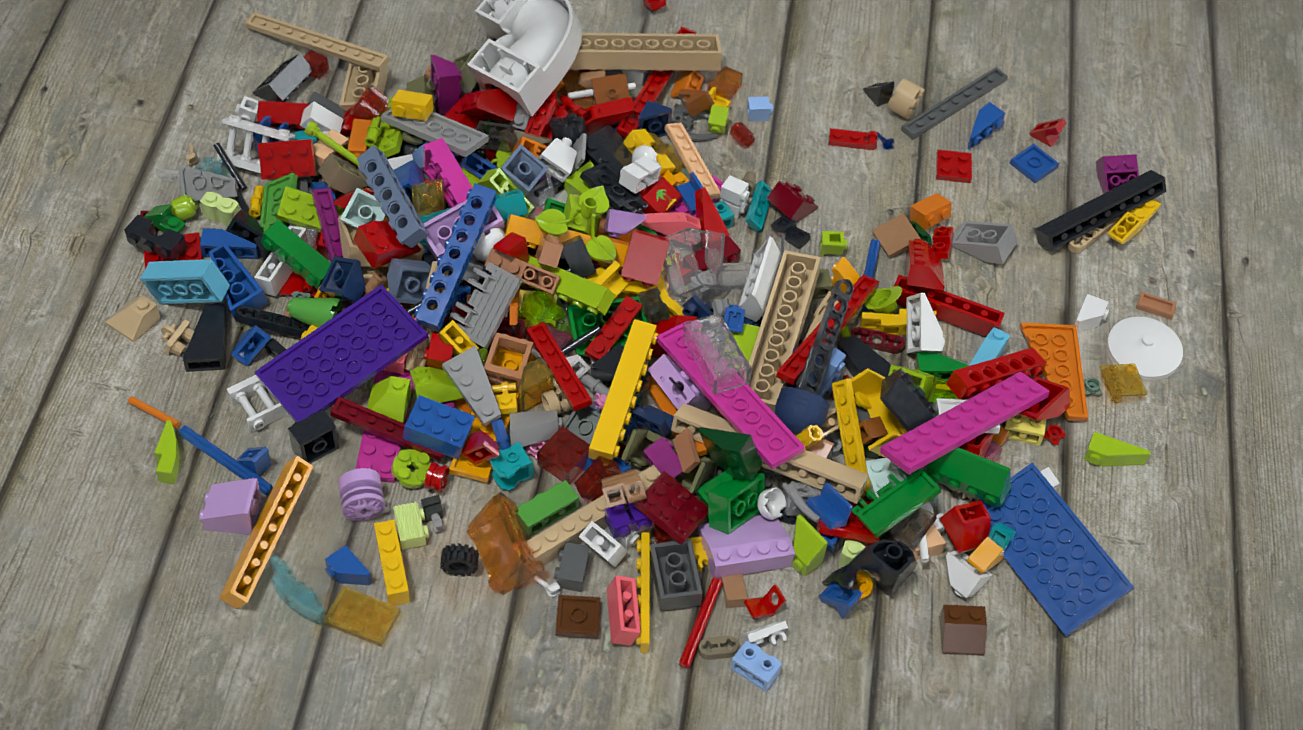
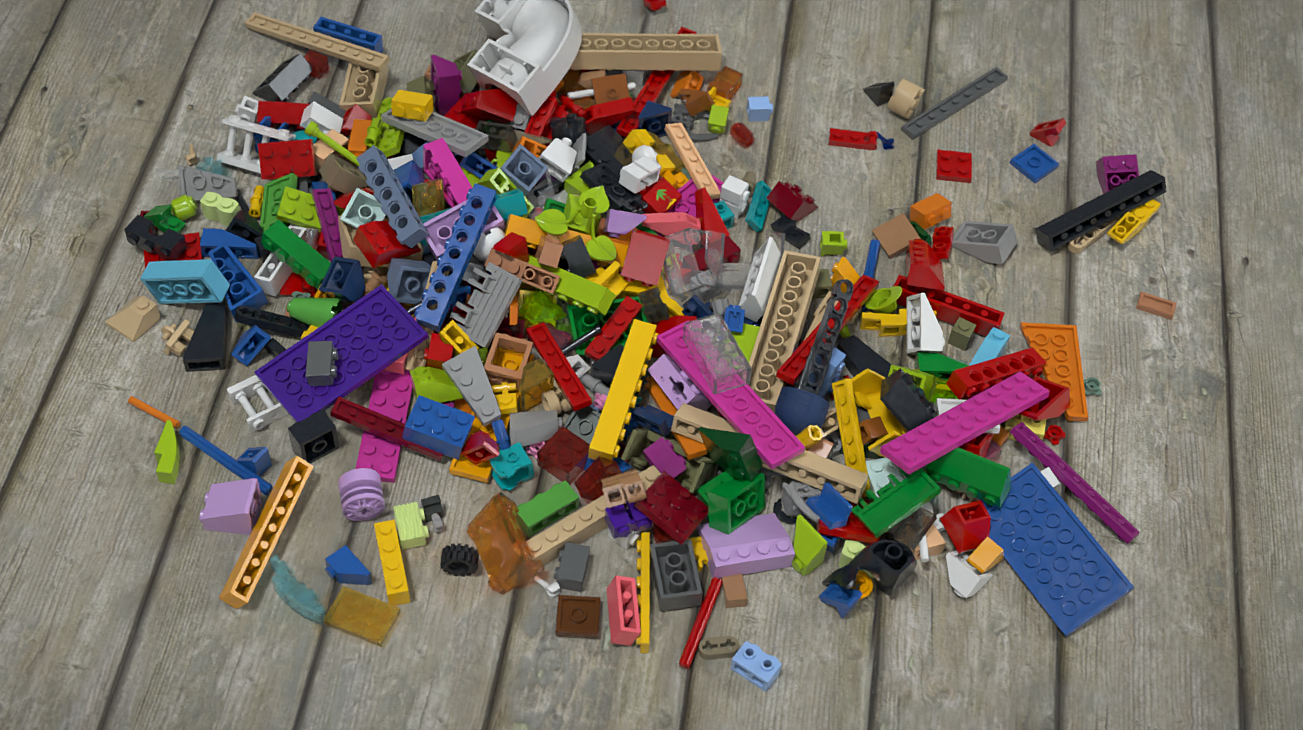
black bar [213,142,247,191] -> none
clear red brick [349,86,389,120] -> none
lime slope [367,376,412,423] -> none
lime plate [391,449,431,489] -> none
olive arm [402,131,427,145] -> none
red wheel [424,462,450,493] -> none
white brick [579,521,628,567] -> none
nougat tile [673,429,701,474] -> none
blue panel [676,172,703,215] -> none
white plate [741,621,788,645] -> none
red bracket [744,585,786,618] -> none
white hair [757,487,786,520] -> none
dark red beam [850,327,905,354] -> none
reddish brown slope [939,605,987,656] -> none
blue slope [967,102,1005,150] -> none
teal slope [988,522,1016,551] -> none
white slope [1075,294,1109,332] -> none
lime slope [1084,432,1151,467] -> none
clear yellow hinge [1100,363,1147,403] -> none
white dish [1106,317,1183,381] -> none
none -> dark grey brick [306,341,338,386]
none -> blue brick [313,17,383,53]
none -> olive brick [948,317,976,351]
none -> magenta plate [1010,422,1140,543]

